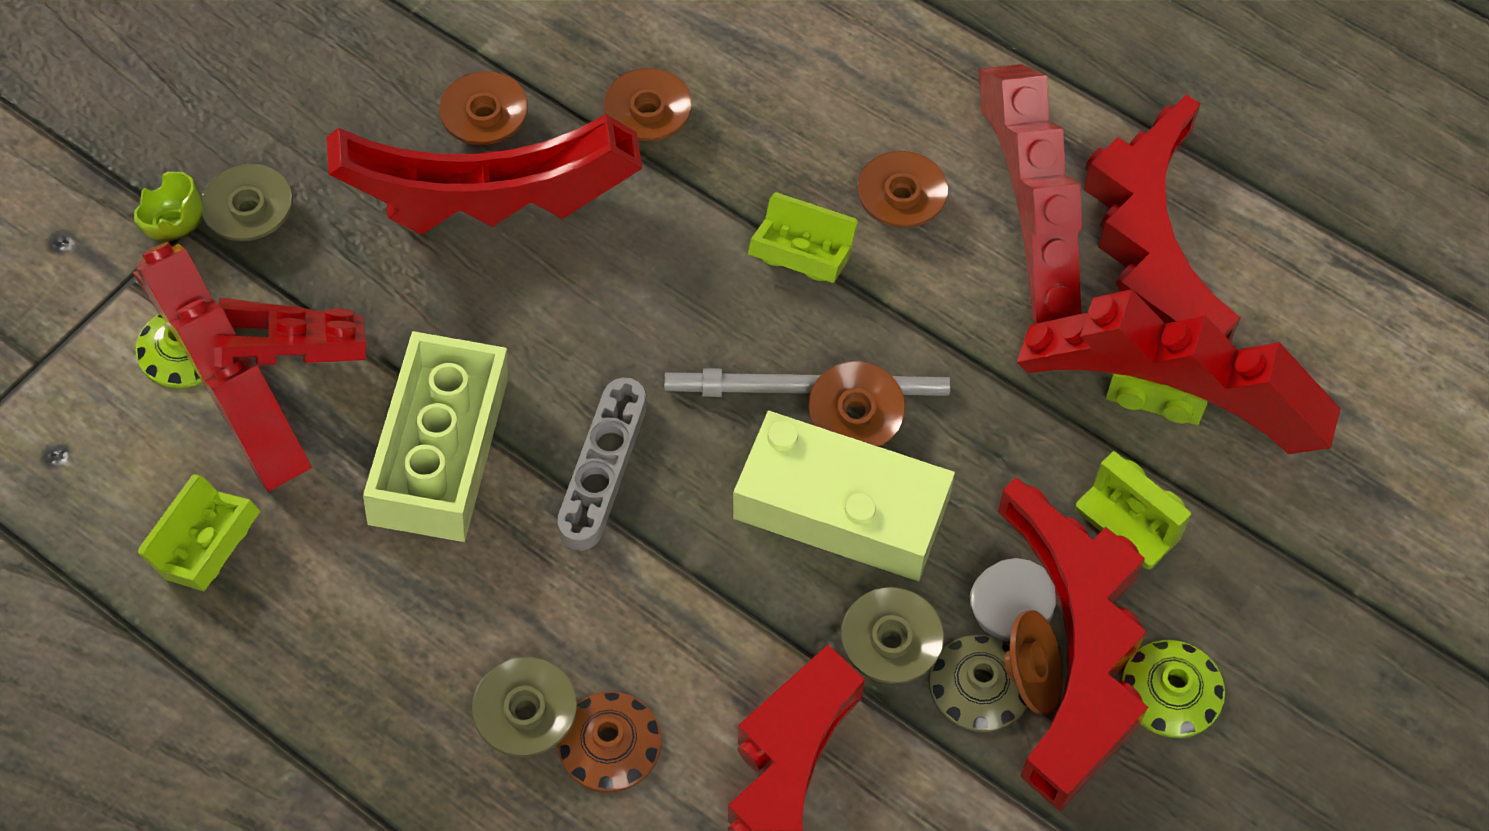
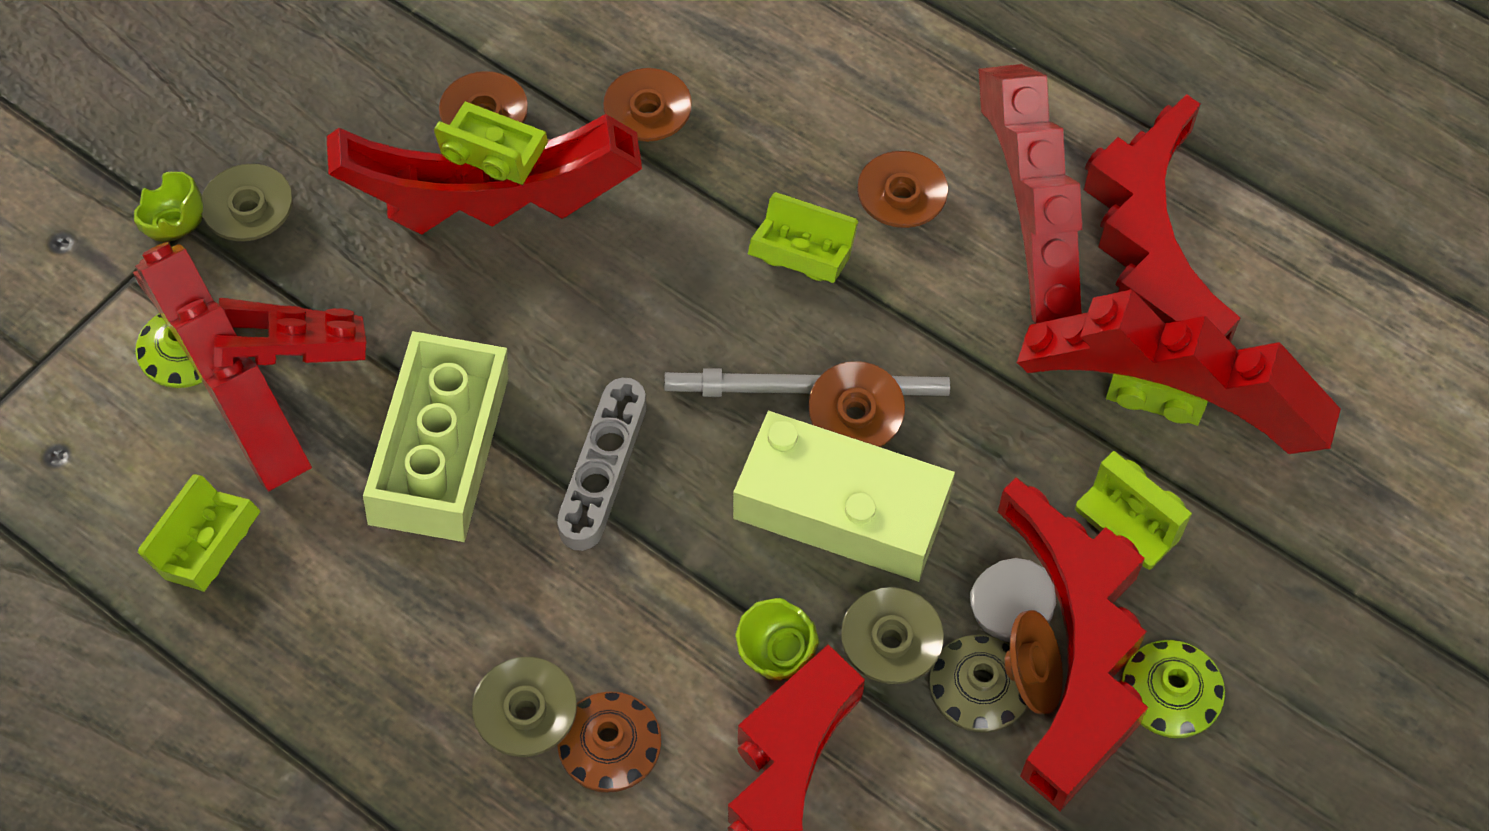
none -> lime bracket [433,101,548,185]
none -> lime hair [735,598,820,682]

